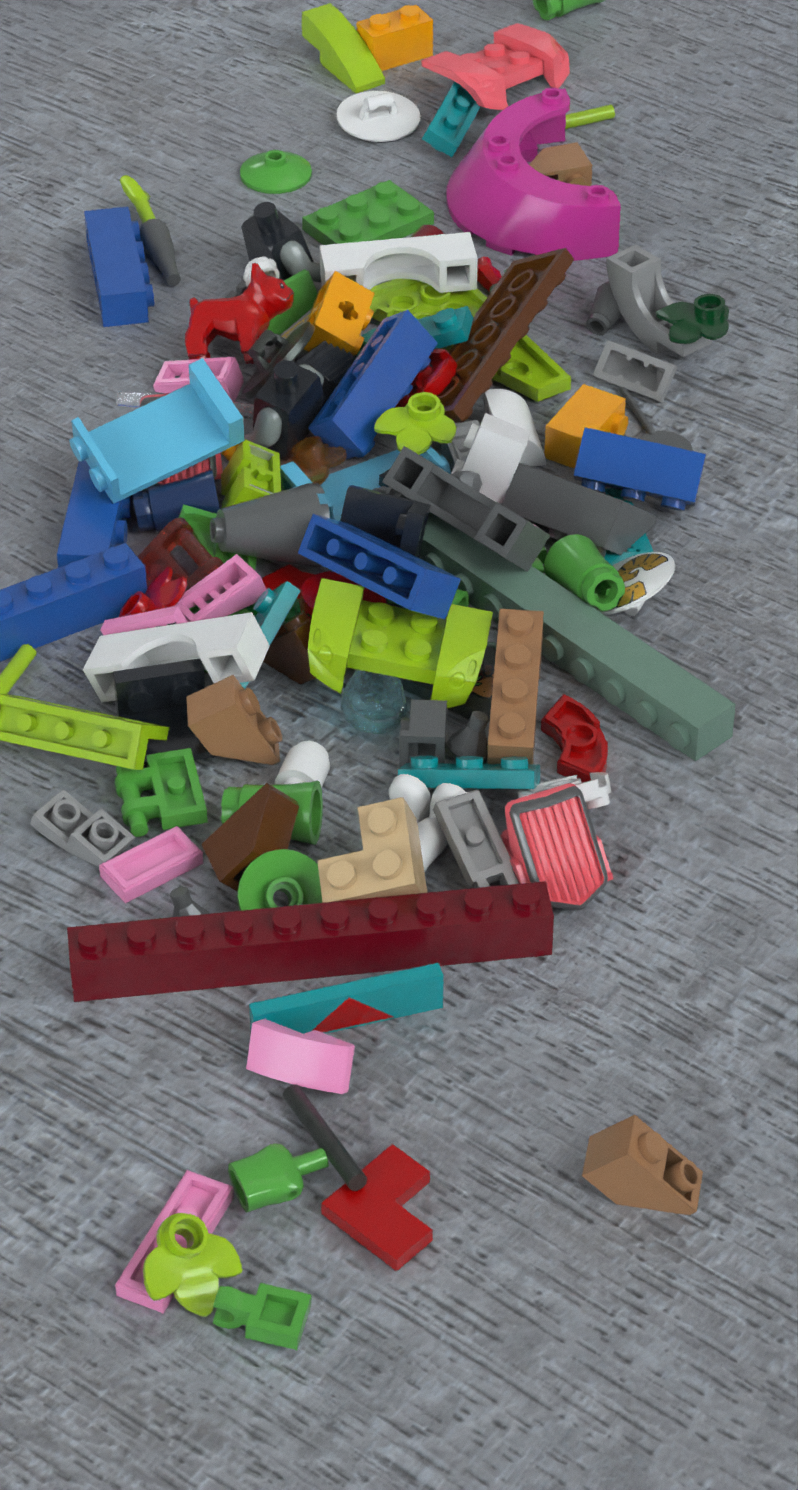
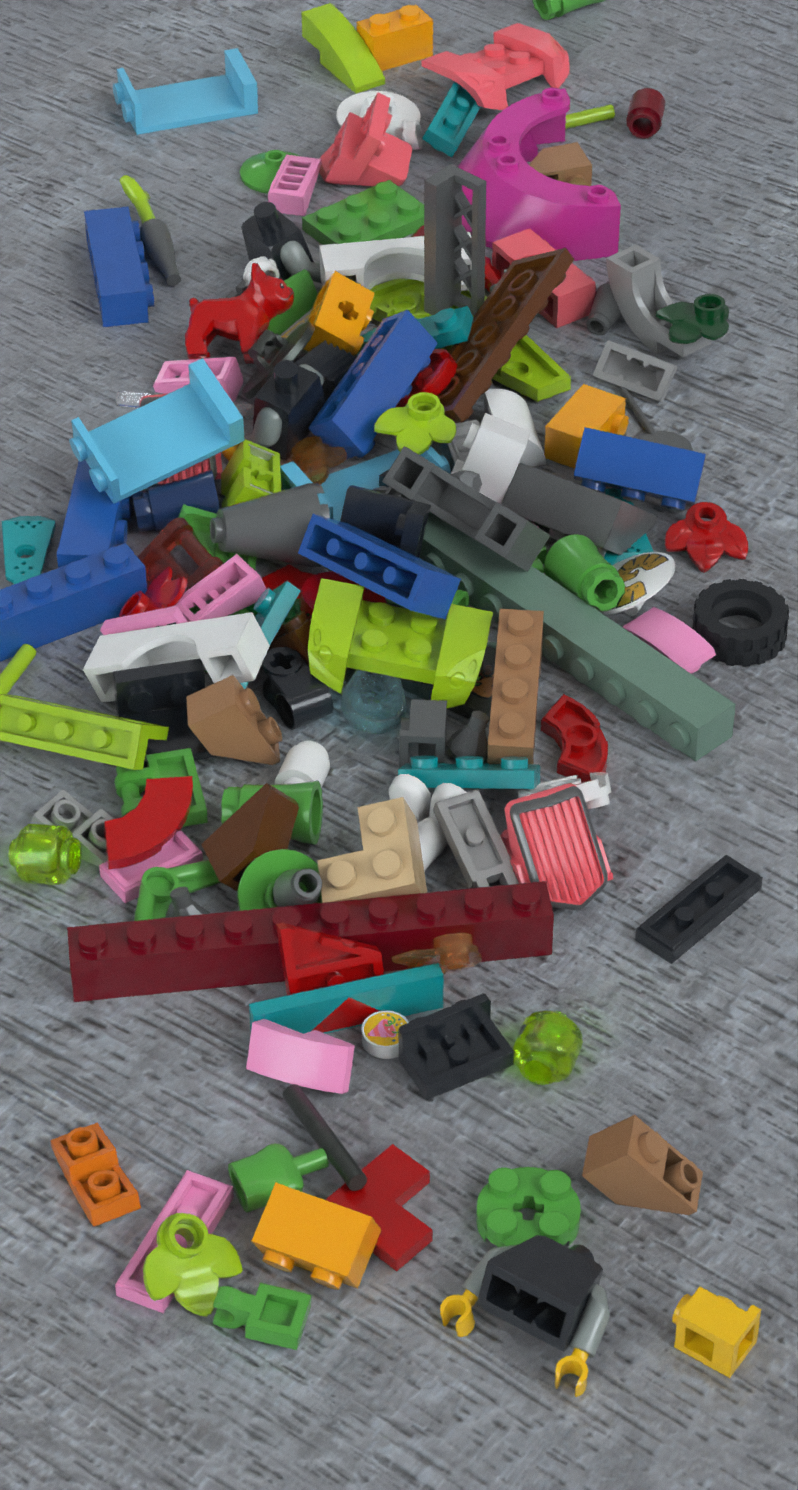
none -> teal piece [2,516,56,585]
none -> clear neon green head [8,824,82,885]
none -> orange slope [50,1123,141,1227]
none -> red tile [104,776,193,870]
none -> medium azure panel [113,48,258,135]
none -> bright green piece [134,860,221,921]
none -> light orange brick [251,1183,381,1290]
none -> black piece [263,647,334,730]
none -> bright pink slope [268,155,322,216]
none -> dark grey cone [273,869,322,907]
none -> red wing [276,923,384,995]
none -> coral piece [319,92,412,187]
none -> tile [362,1010,409,1059]
none -> clear orange plate [392,933,482,975]
none -> white plate [395,119,423,151]
none -> black bracket [398,993,515,1100]
none -> dark grey fence [424,164,486,316]
none -> black torso [440,1235,610,1397]
none -> bright green plate [476,1167,581,1247]
none -> coral arch [492,228,596,328]
none -> clear neon green head [513,1010,583,1085]
none -> bright pink slope [623,607,716,674]
none -> dark red brick [626,88,666,139]
none -> black tile [635,855,763,964]
none -> red plate [665,502,748,573]
none -> yellow brick [672,1286,761,1378]
none -> black tyre [692,579,789,667]

